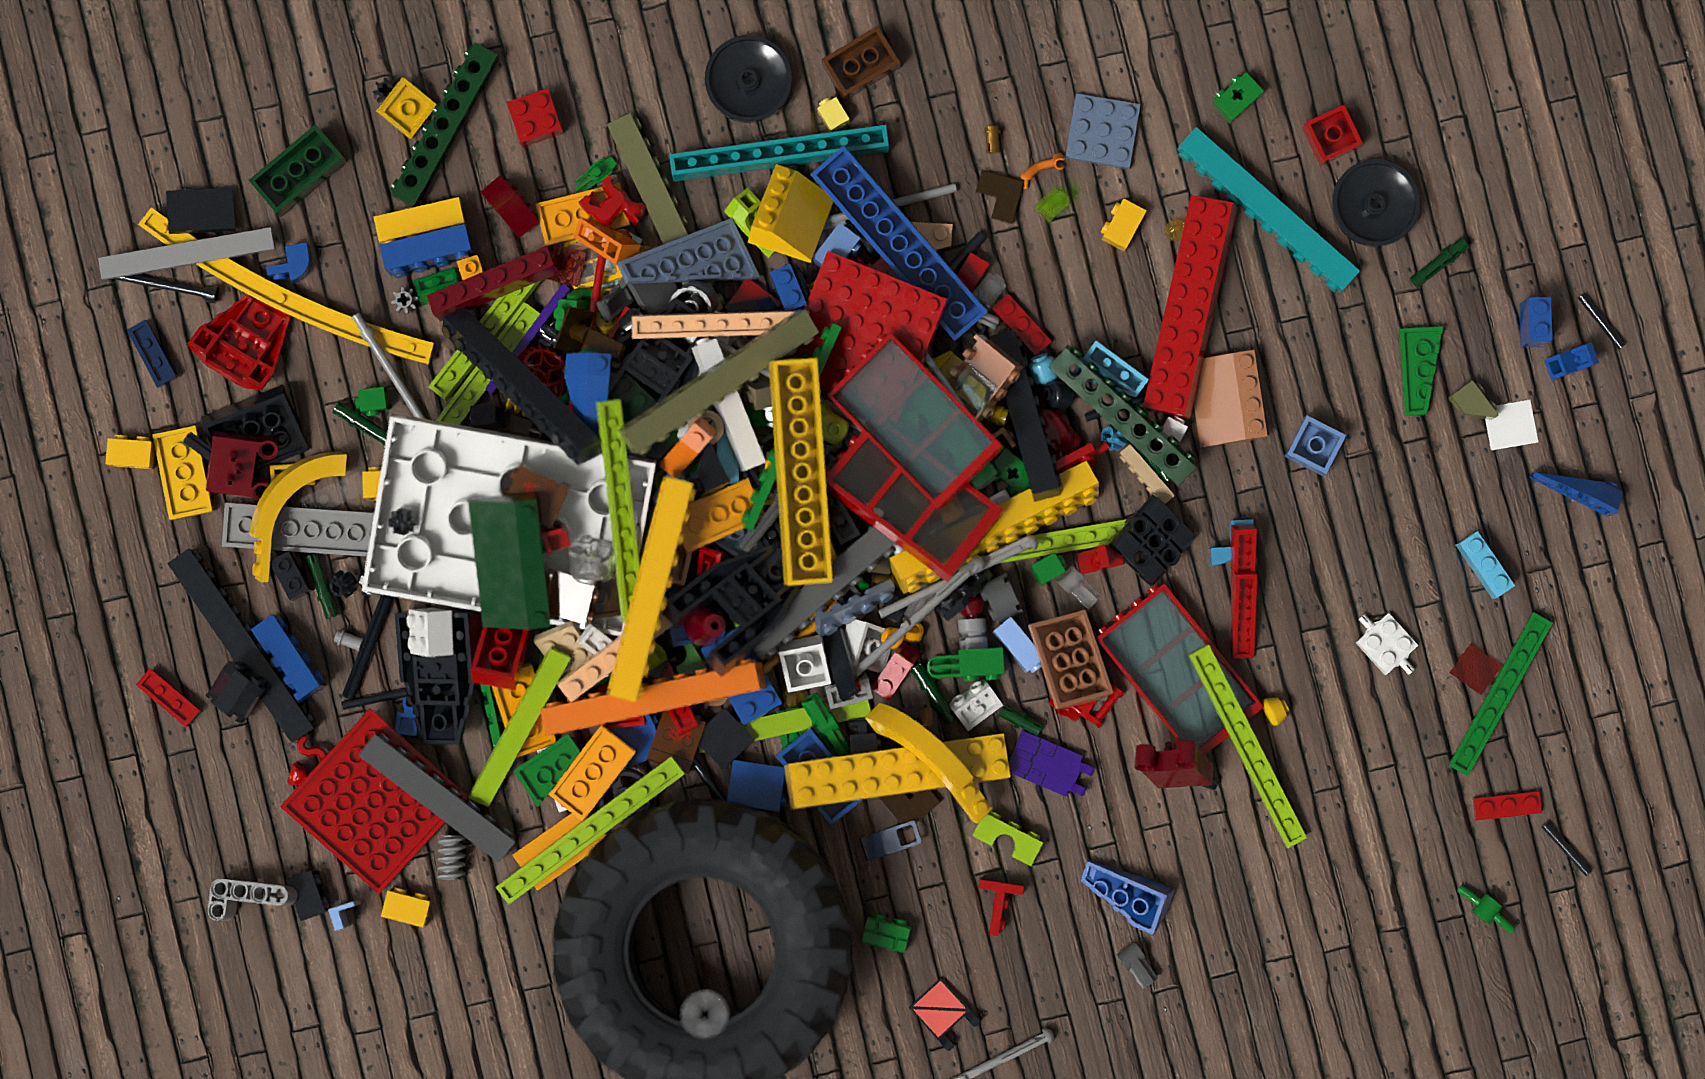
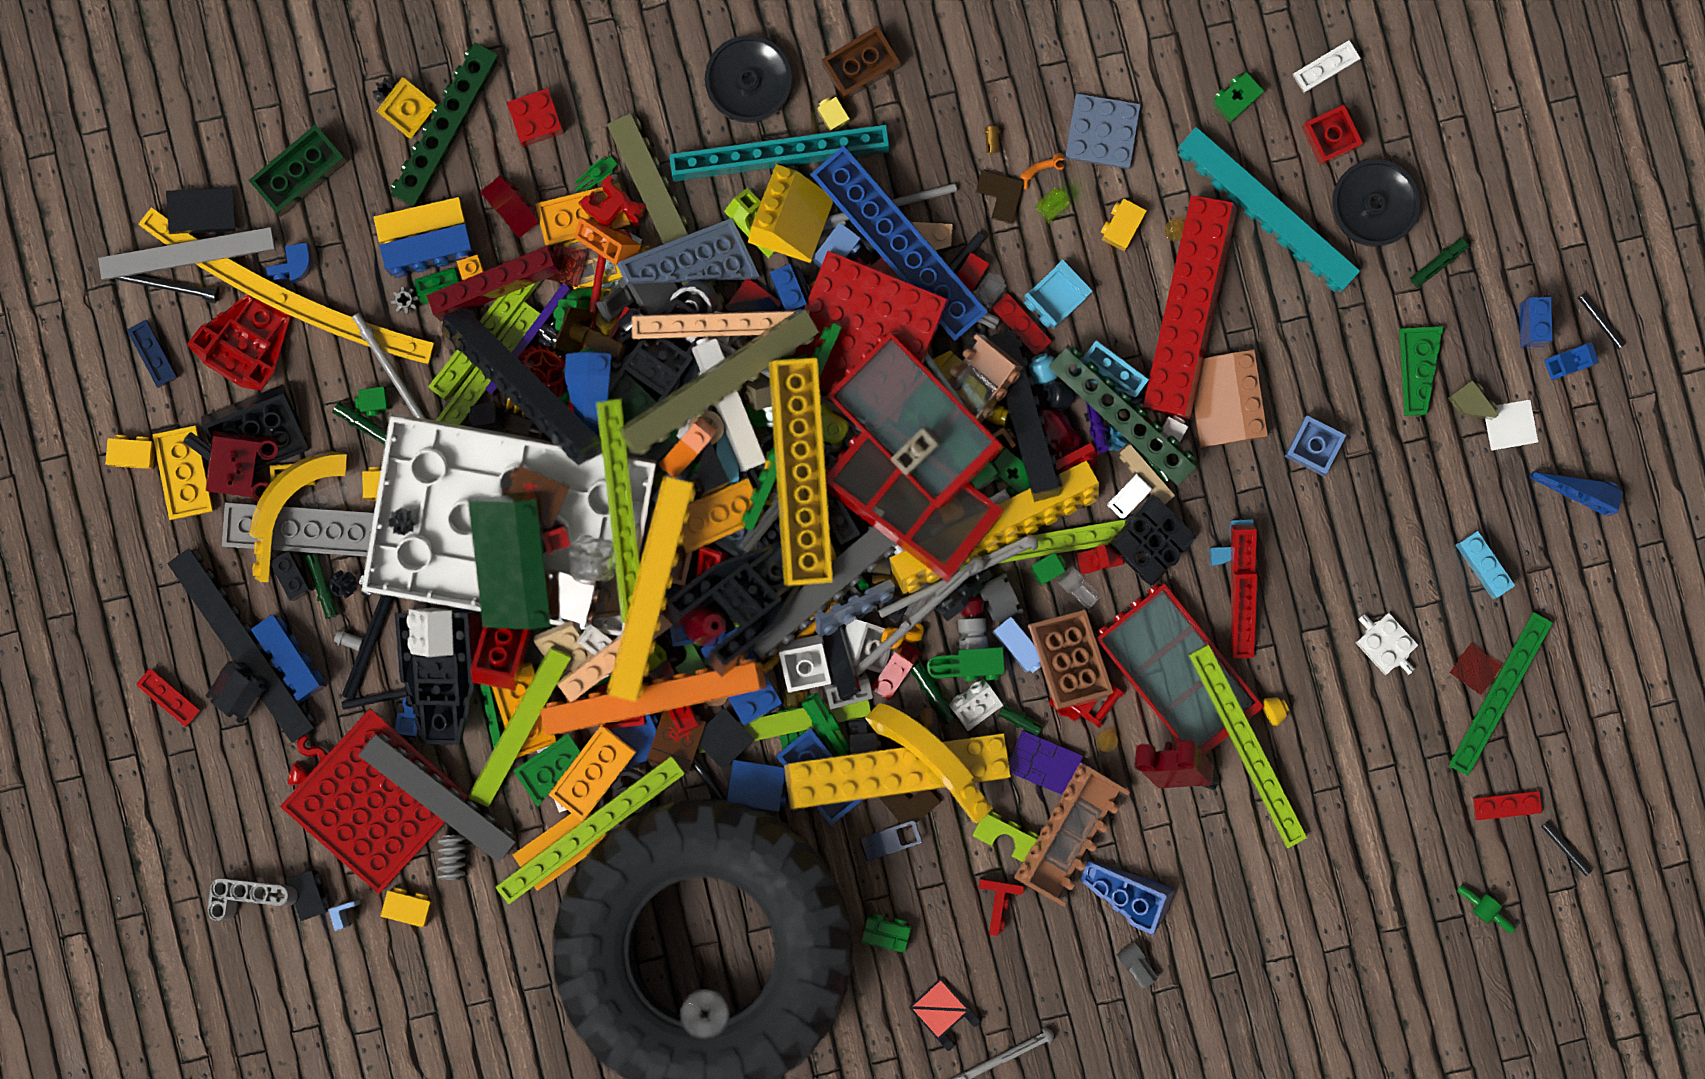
none -> dark tan brick [891,427,942,475]
none -> nougat window [1014,763,1130,907]
none -> medium azure panel [1024,260,1093,329]
none -> dark purple pin [1085,401,1109,453]
none -> clear yellow tile [1096,730,1118,752]
none -> tile [1107,473,1153,520]
none -> white plate [1293,40,1361,93]

